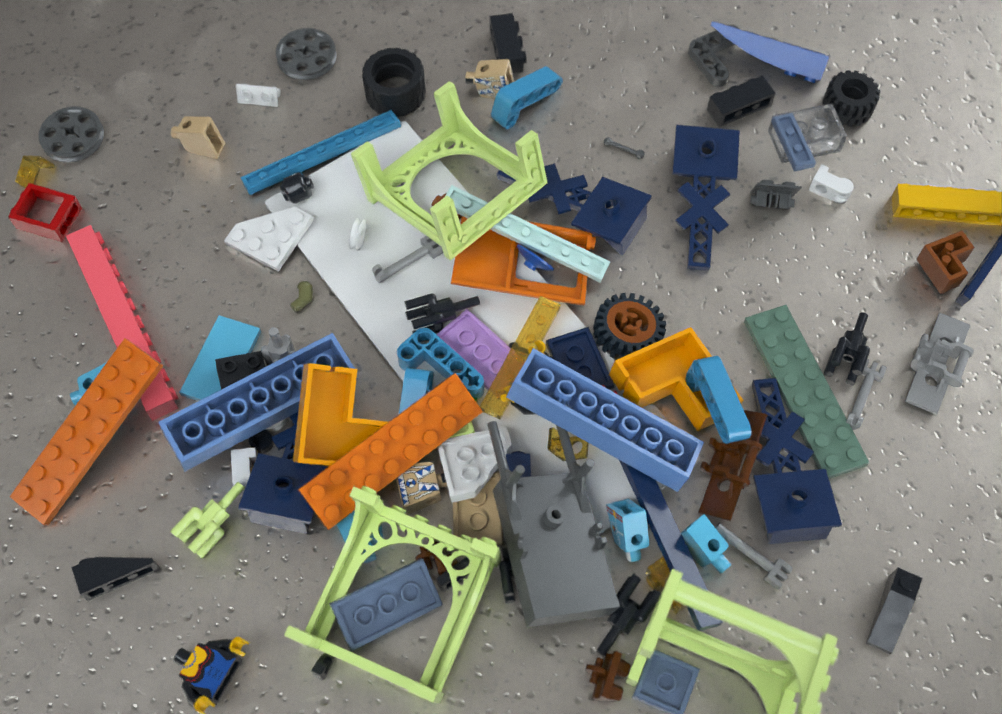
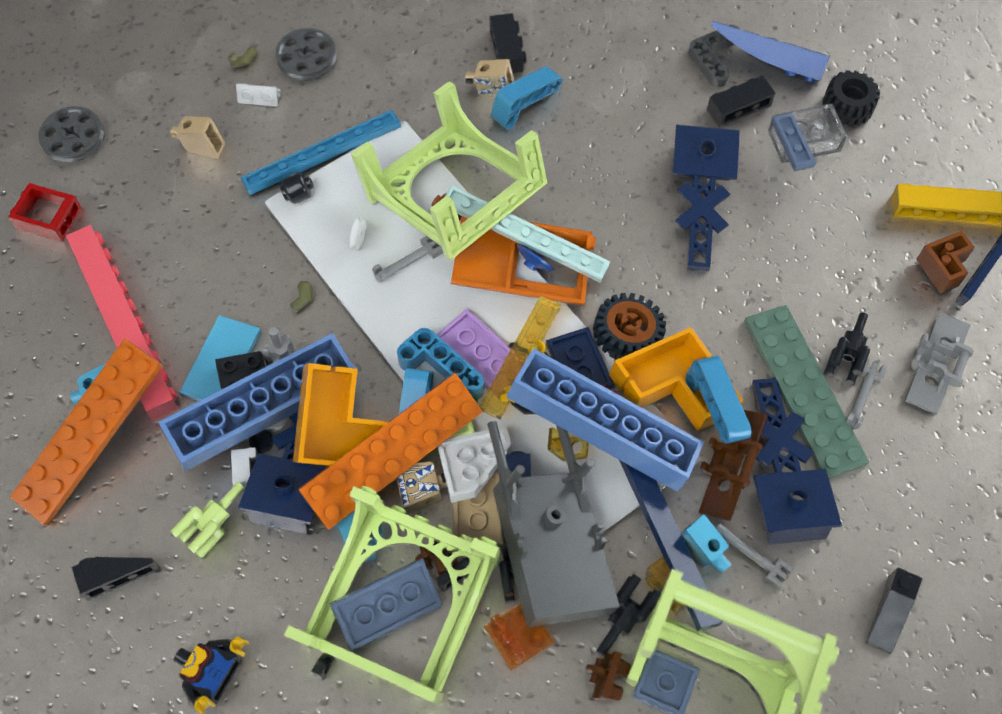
clear yellow bracket [15,156,55,188] -> none
white plate [224,207,314,272] -> none
black tyre [362,48,426,117] -> none
black plant [404,293,480,334] -> none
dark blue piece [497,163,652,255] -> none
dark grey hinge [604,137,645,159] -> none
medium azure torso [606,498,649,562] -> none
dark grey hinge [750,180,802,209] -> none
white leg [809,164,854,203] -> none
none -> olive arm [228,47,258,68]
none -> clear orange hinge [484,604,554,670]

